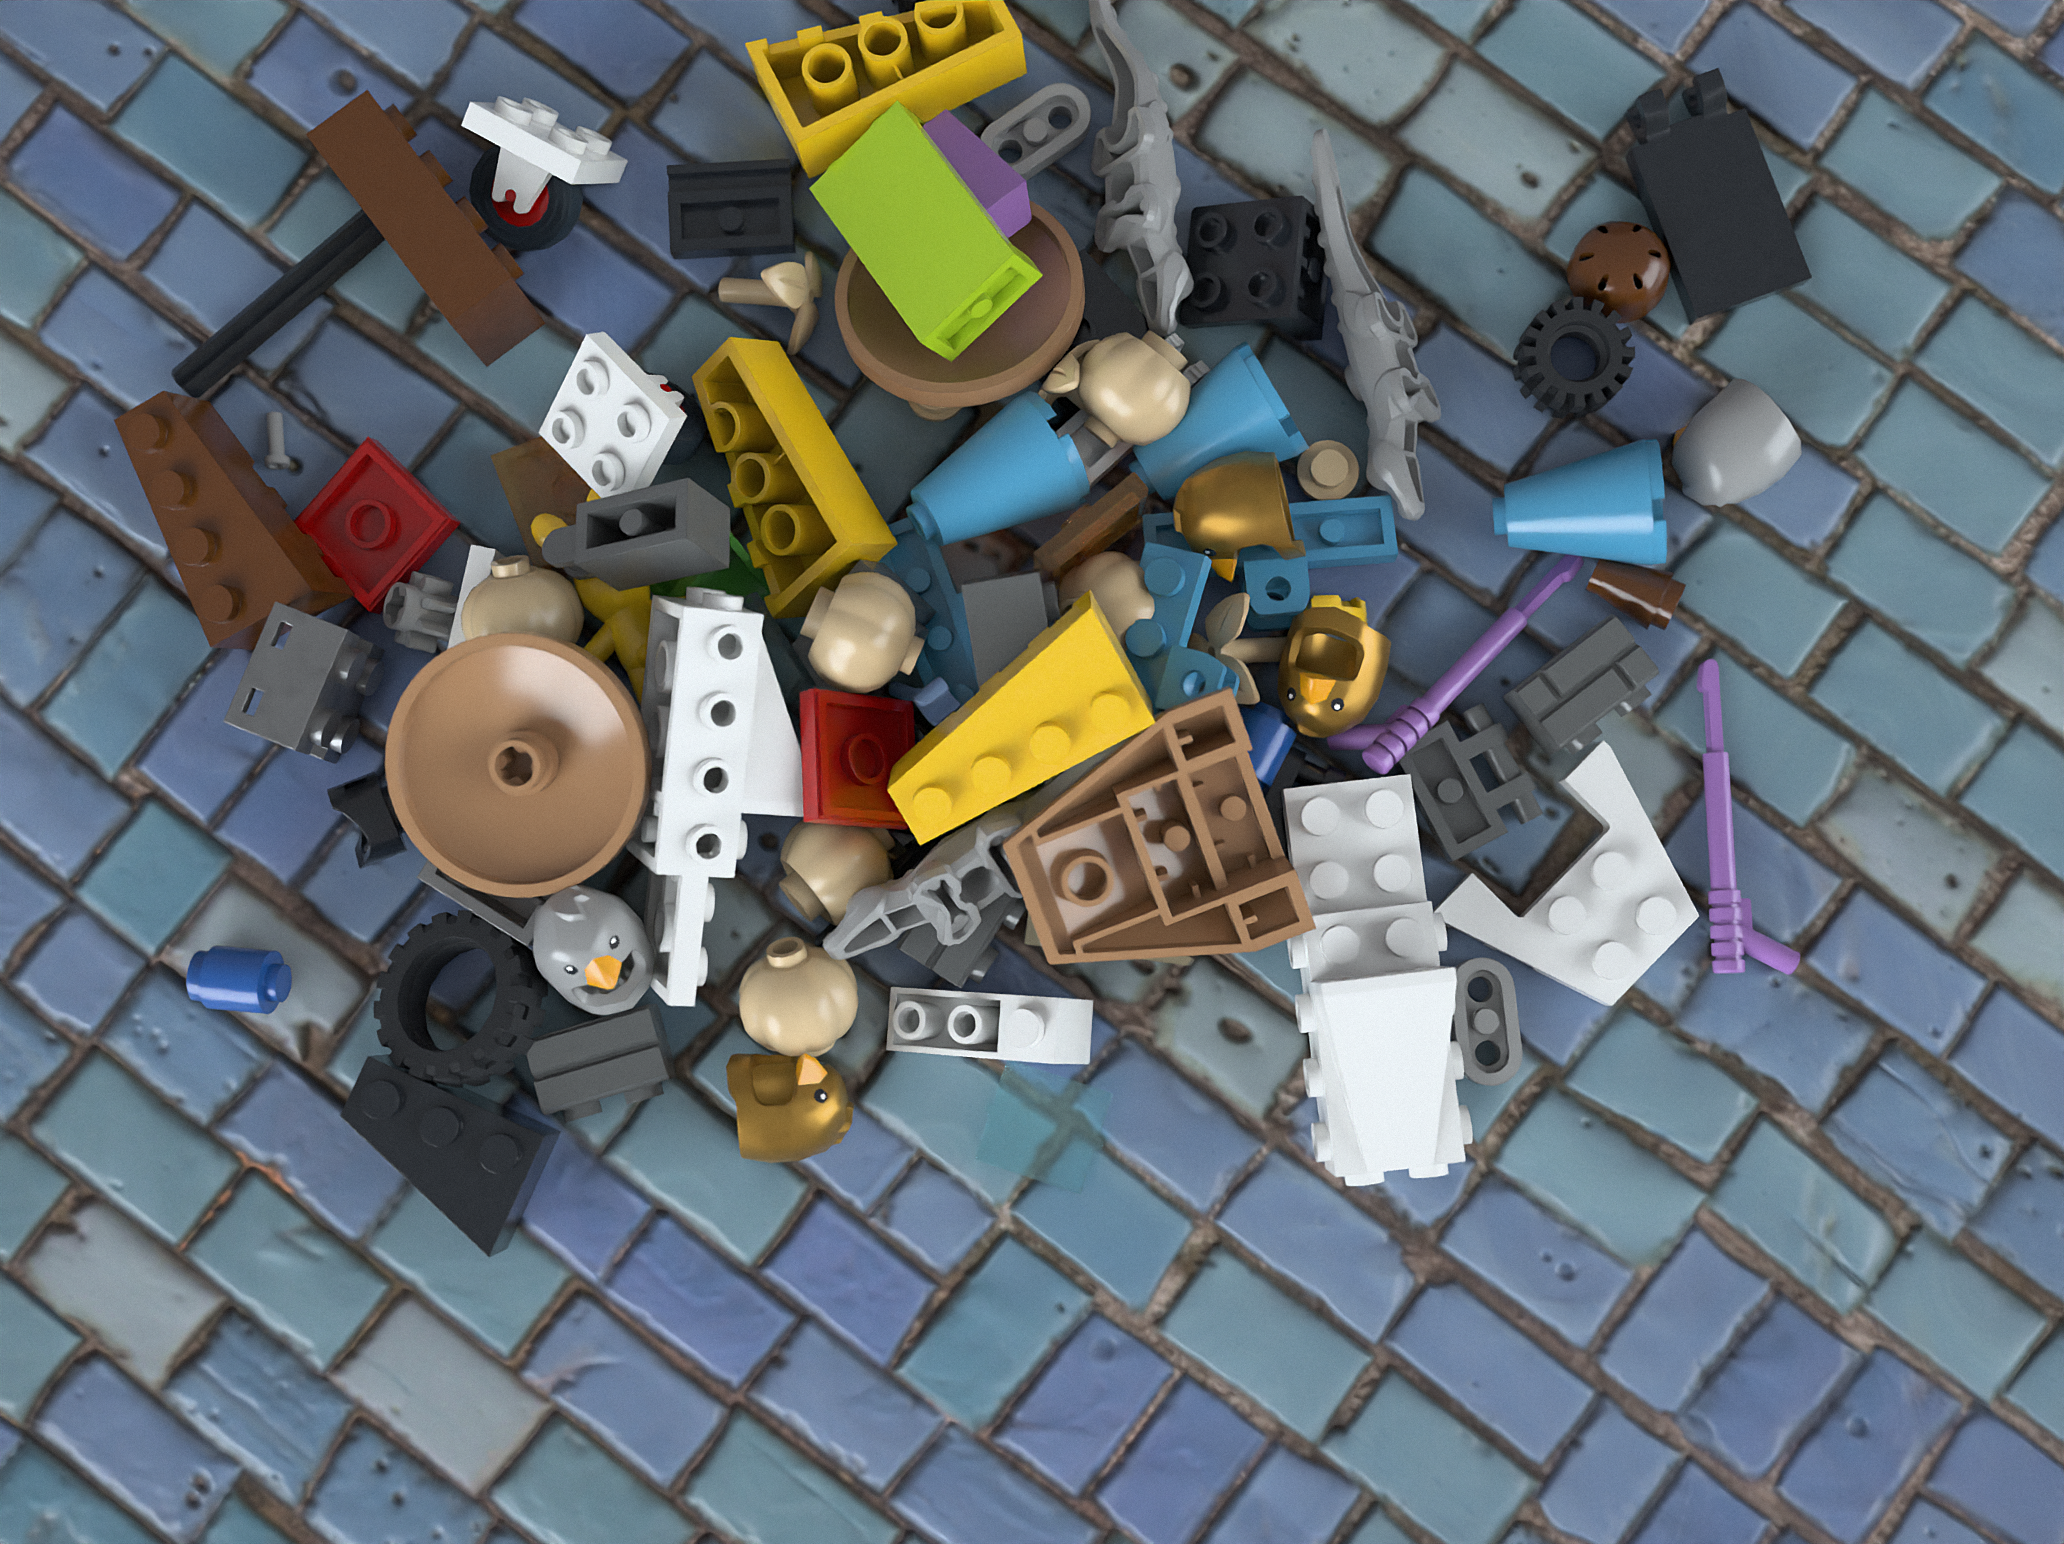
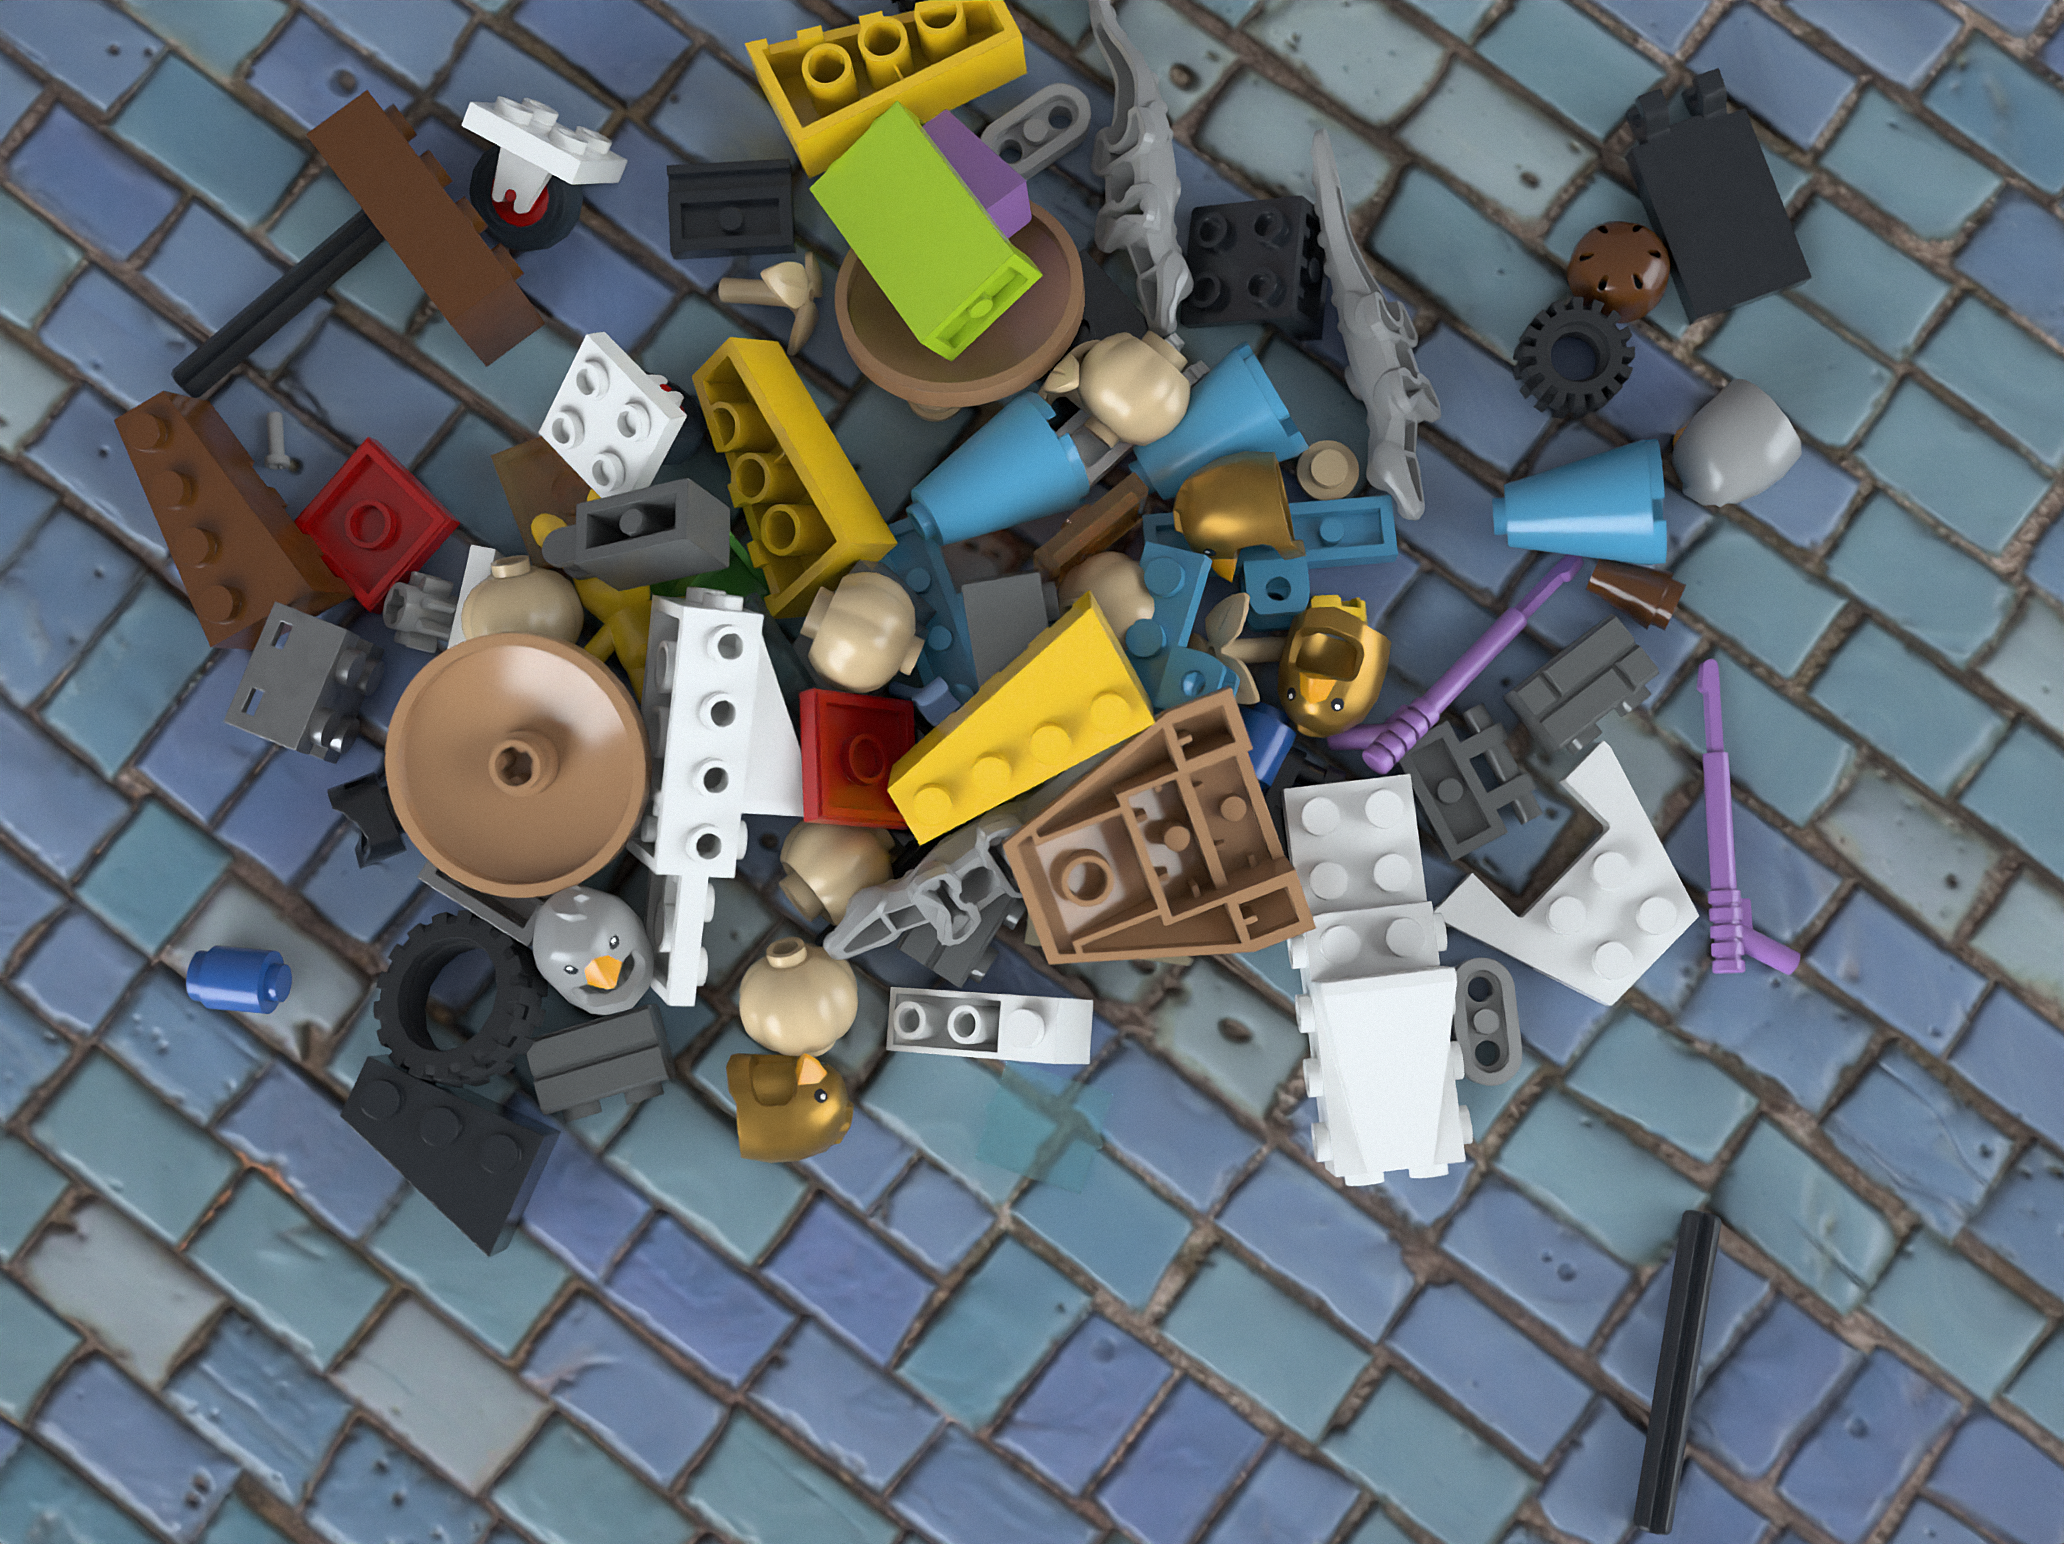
none -> black axle [1633,1210,1721,1535]

